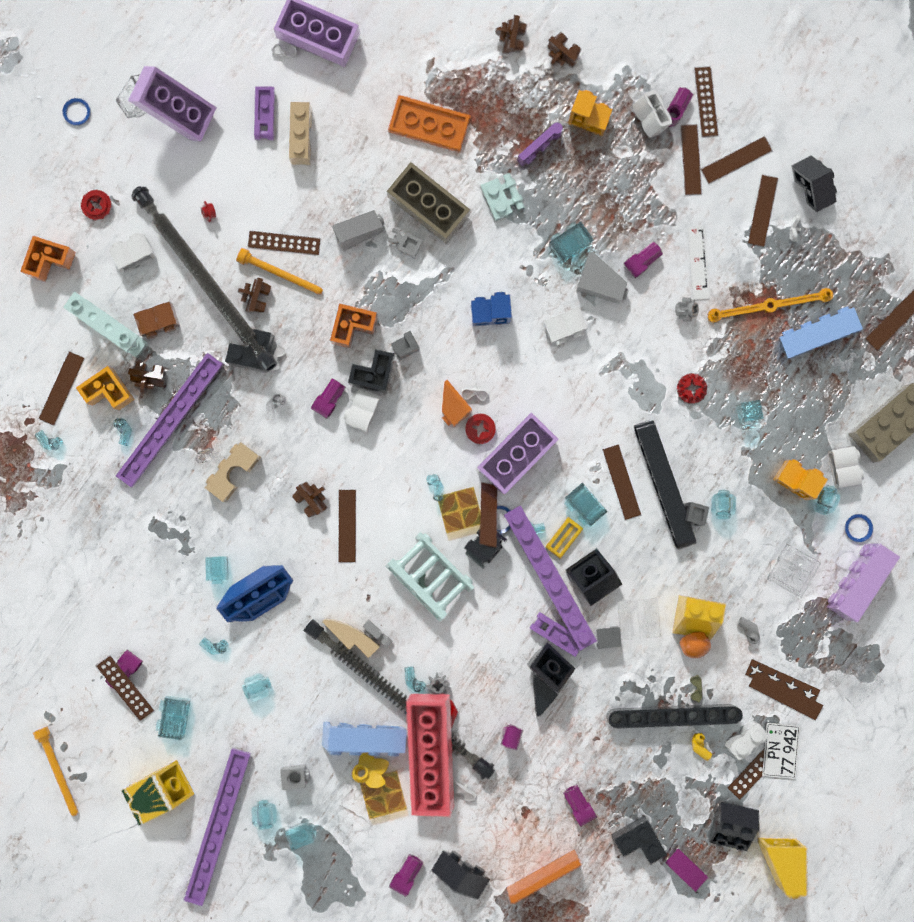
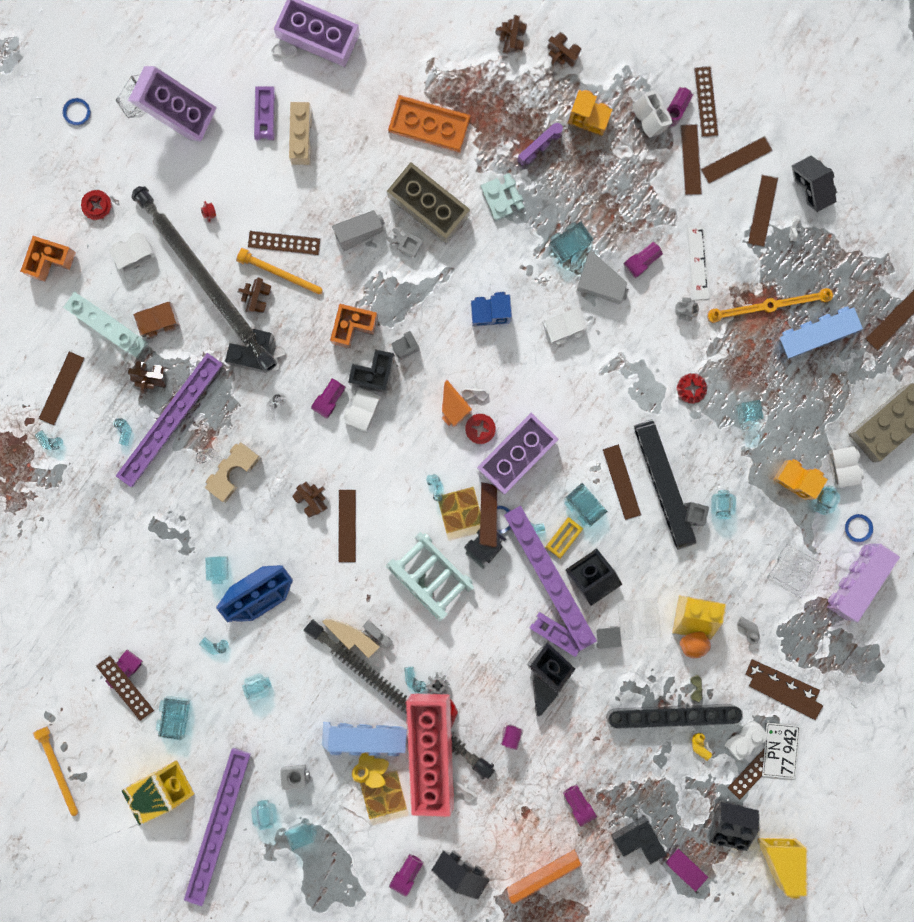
light orange brick [76,366,135,410] -> none

